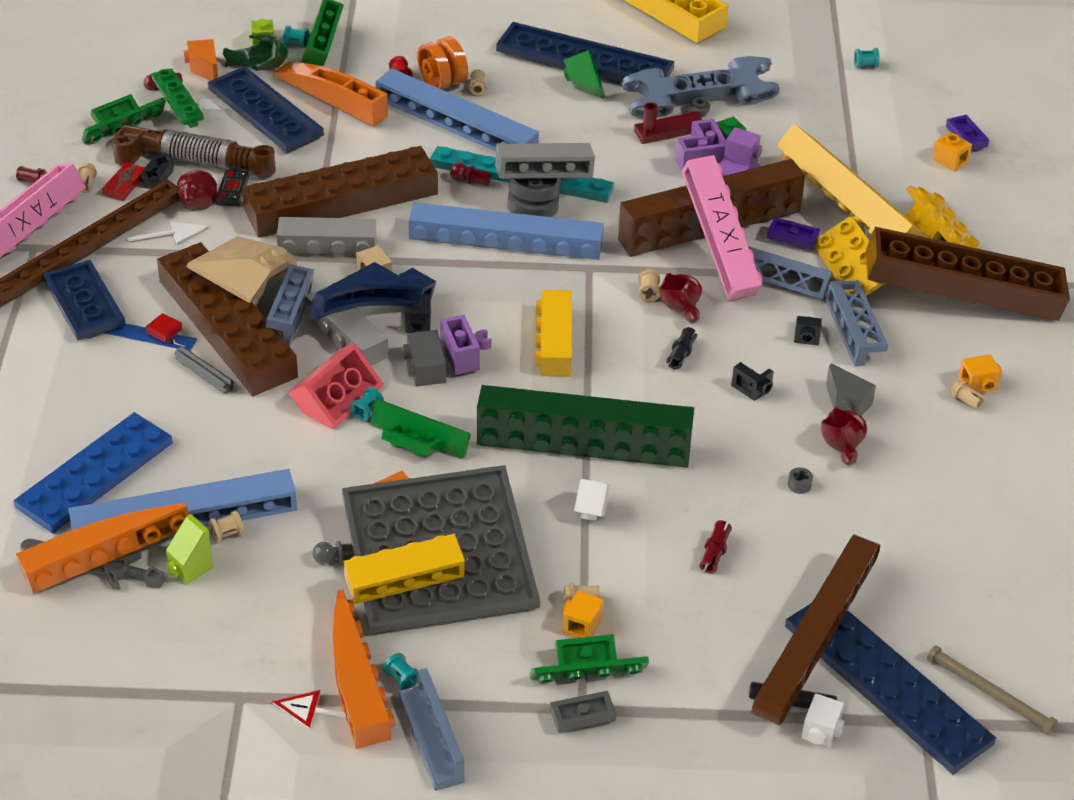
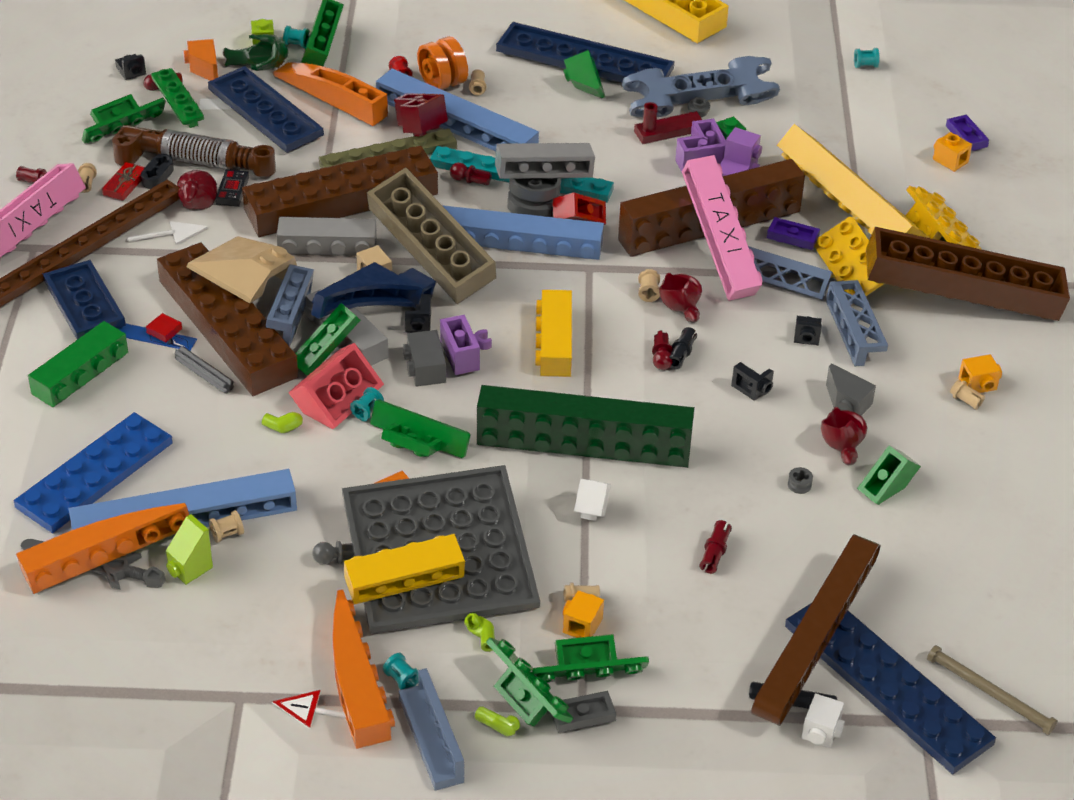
none -> green brick [28,321,129,407]
none -> black bracket [115,54,146,80]
none -> lime arm [262,412,303,433]
none -> green plate [295,303,361,376]
none -> olive plate [319,129,457,168]
none -> dark tan brick [367,168,496,304]
none -> dark red brick [394,93,448,137]
none -> lime arm [464,613,495,652]
none -> lime arm [475,706,520,736]
none -> green bracket [486,637,574,727]
none -> red slope [553,193,606,225]
none -> dark red axle [652,330,673,370]
none -> green slope [857,445,921,505]

